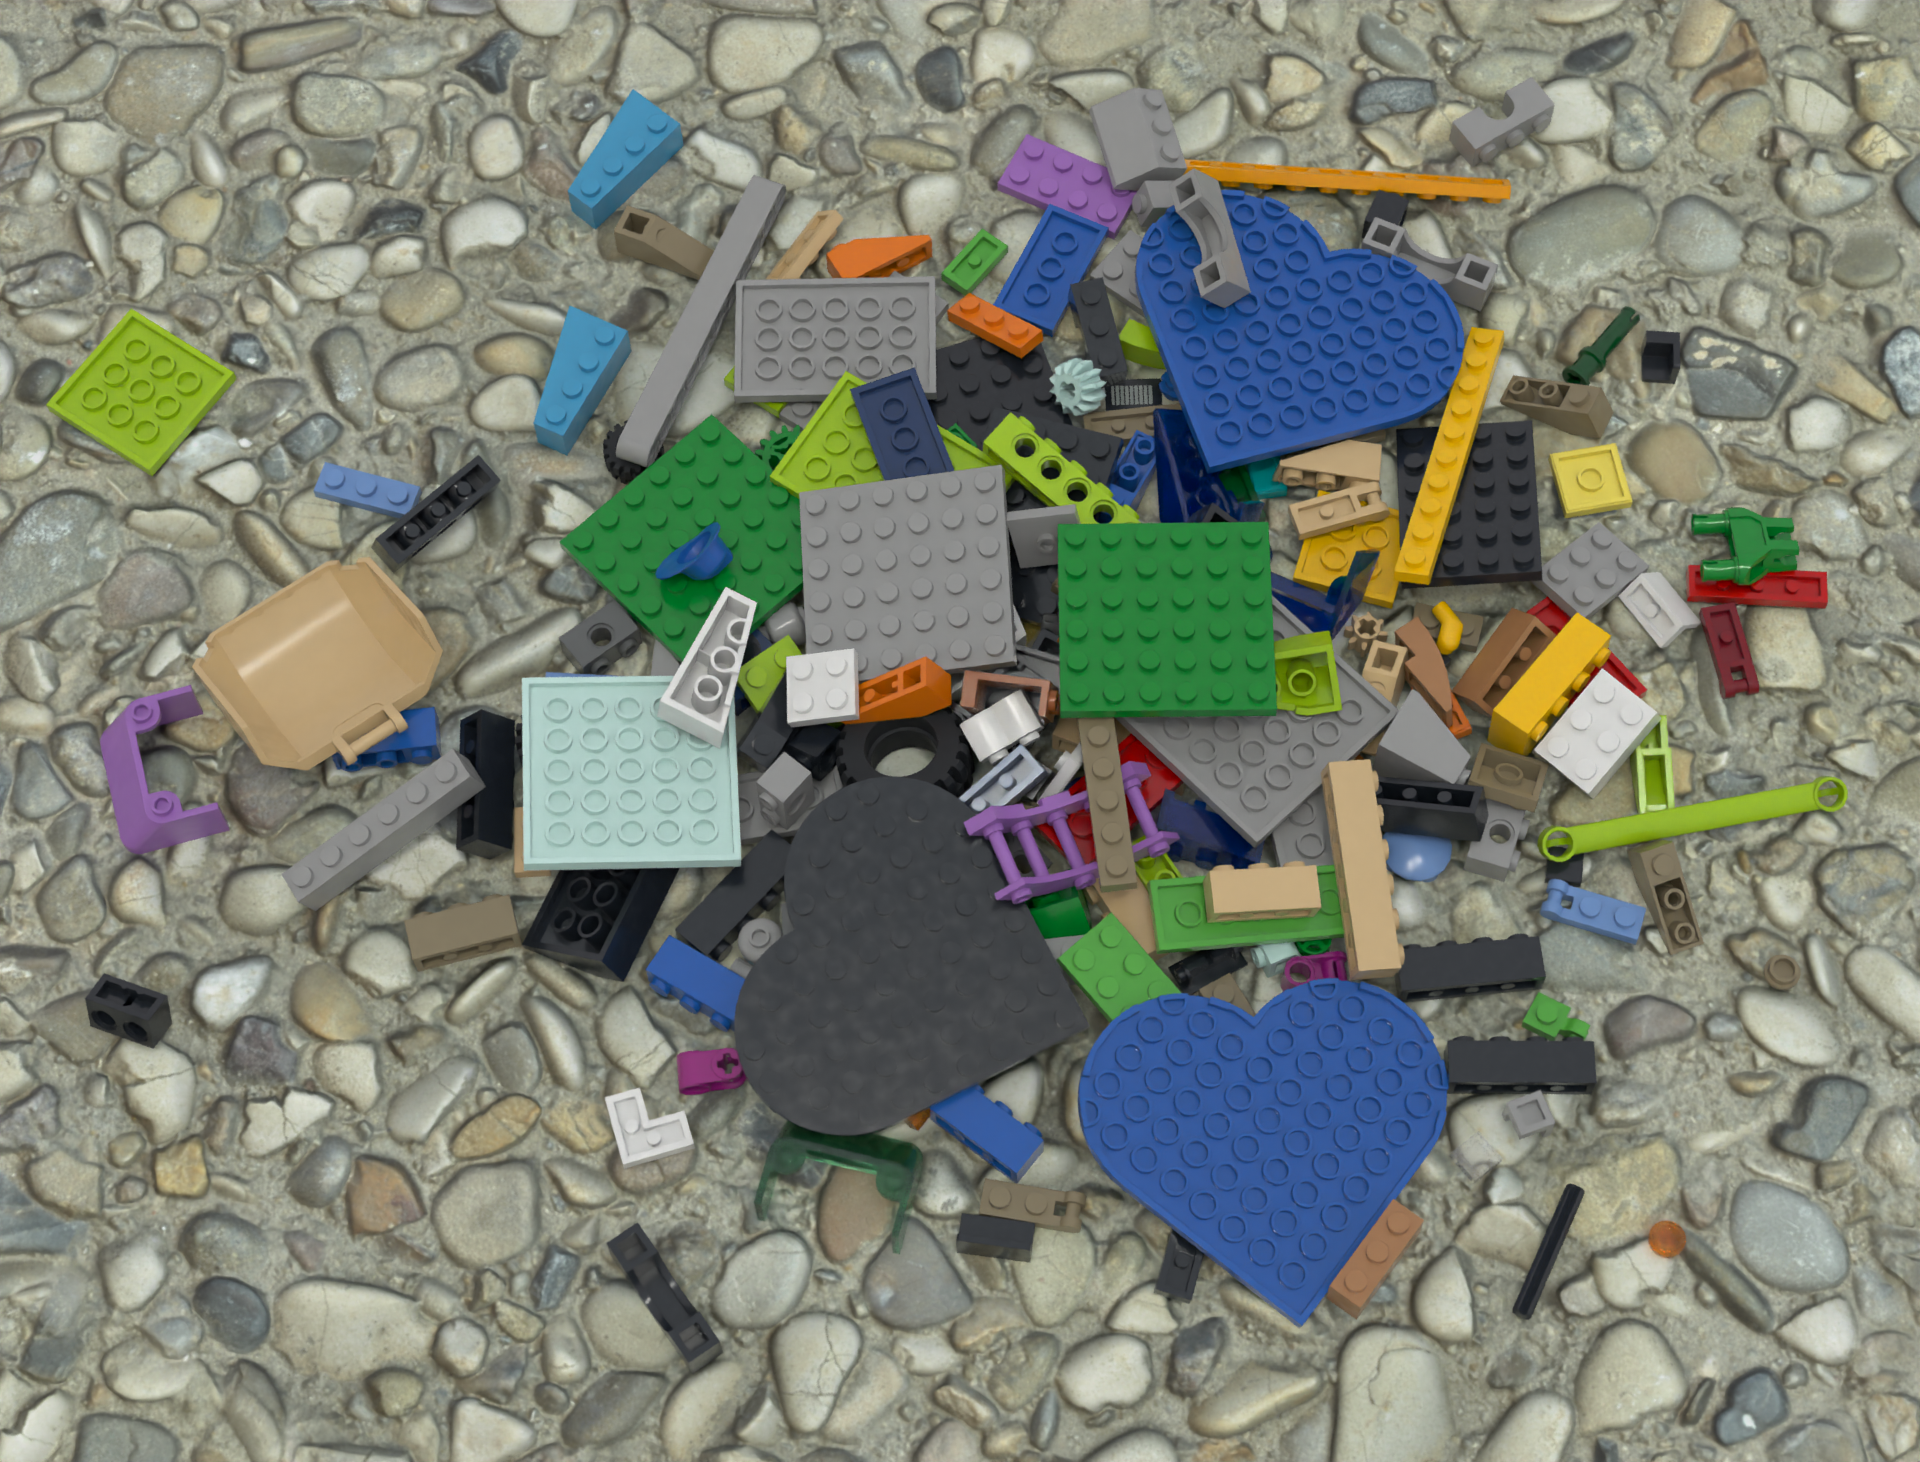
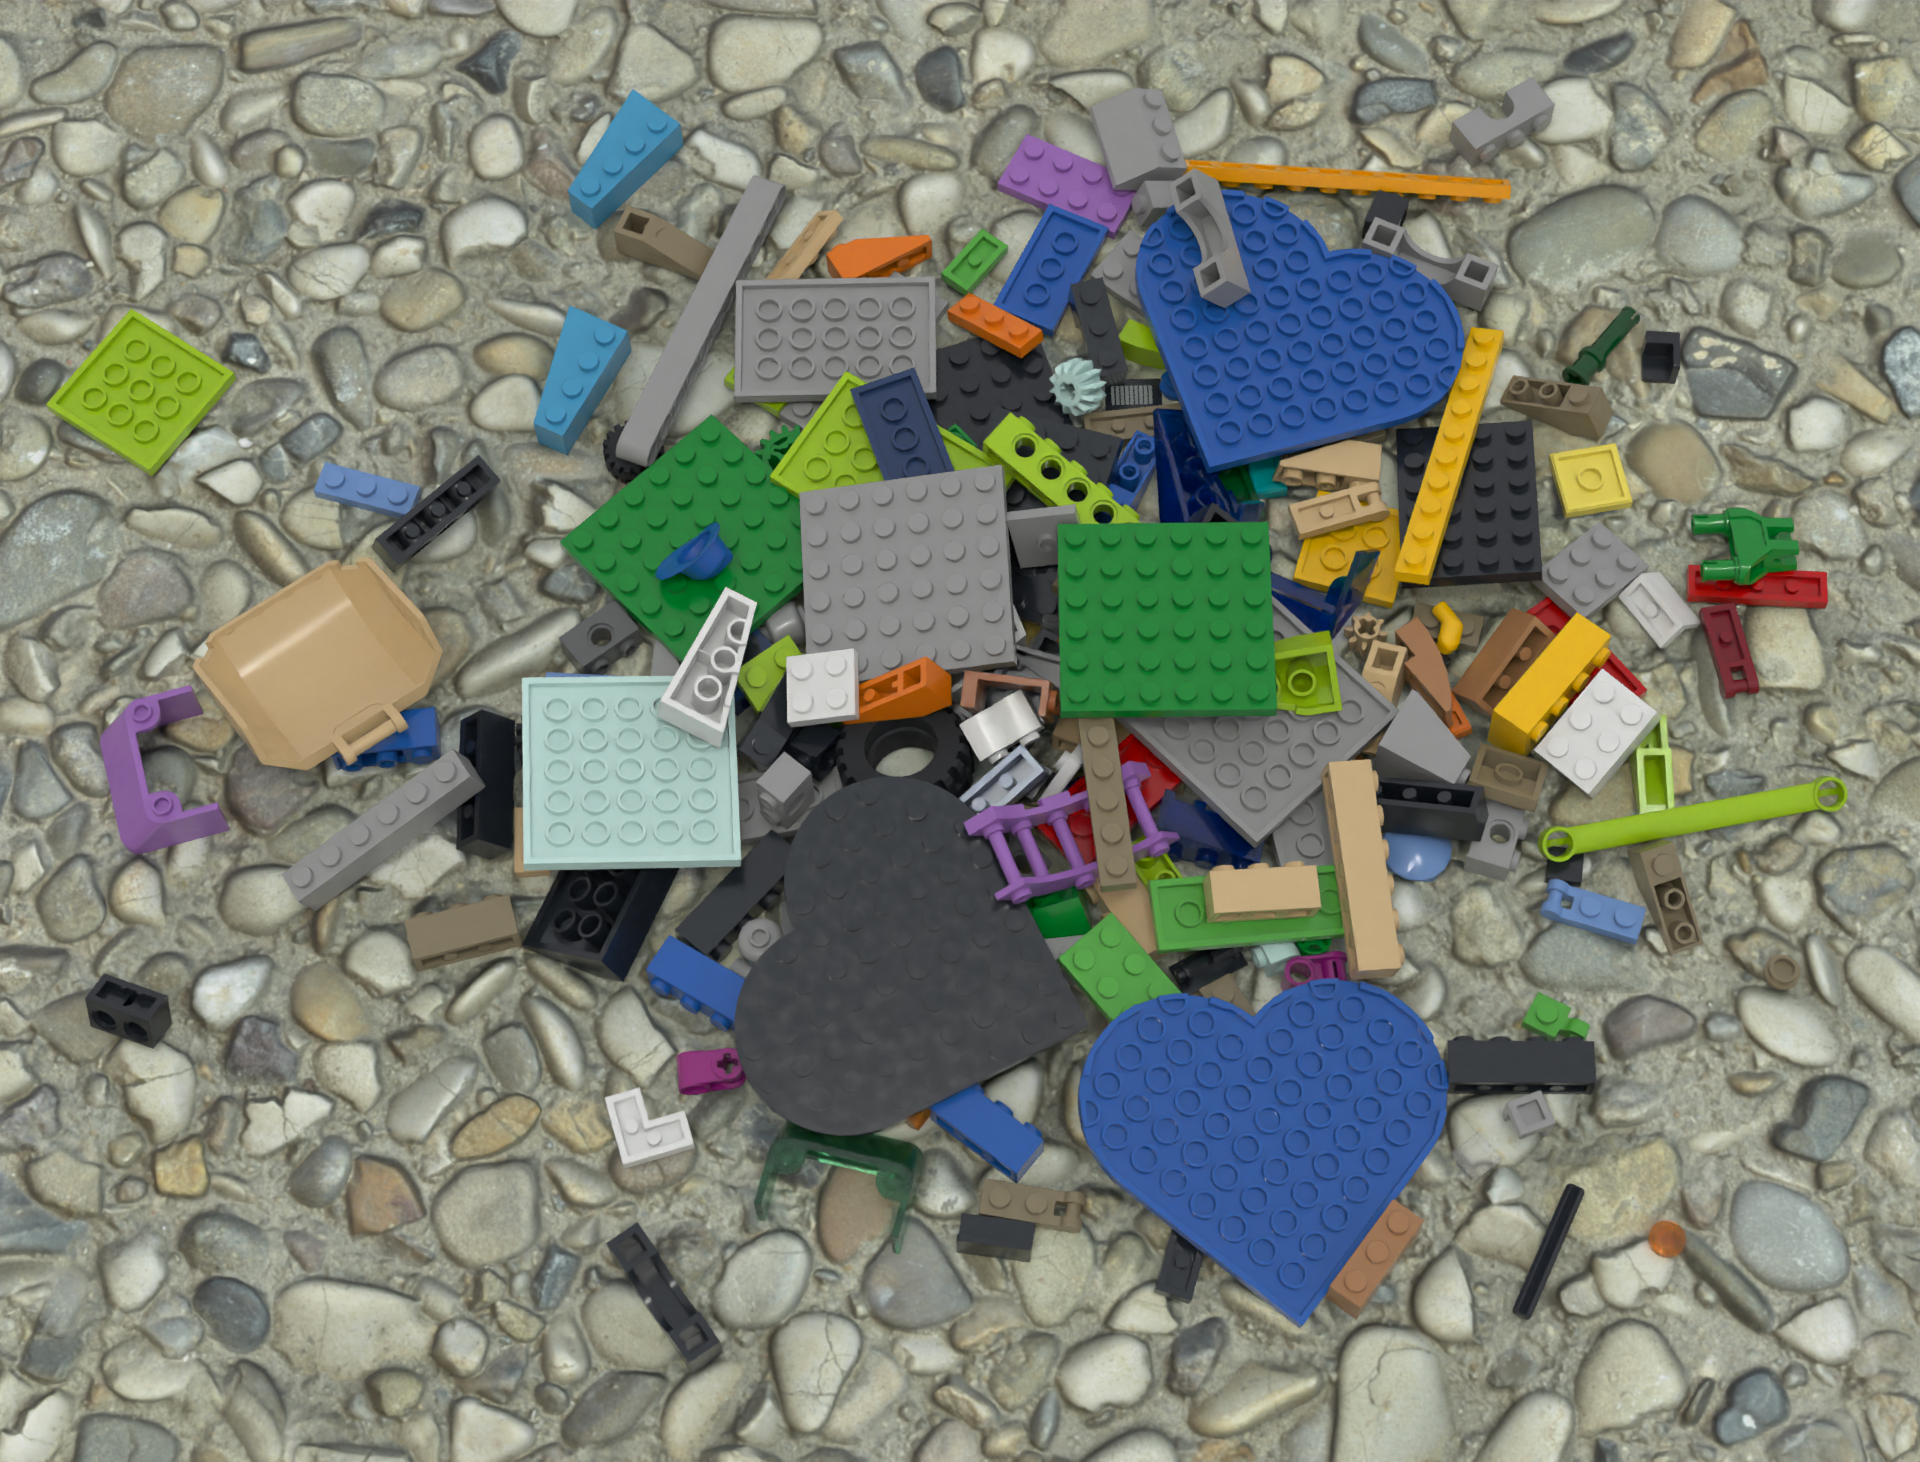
black brick [1394,934,1546,1002] -> none

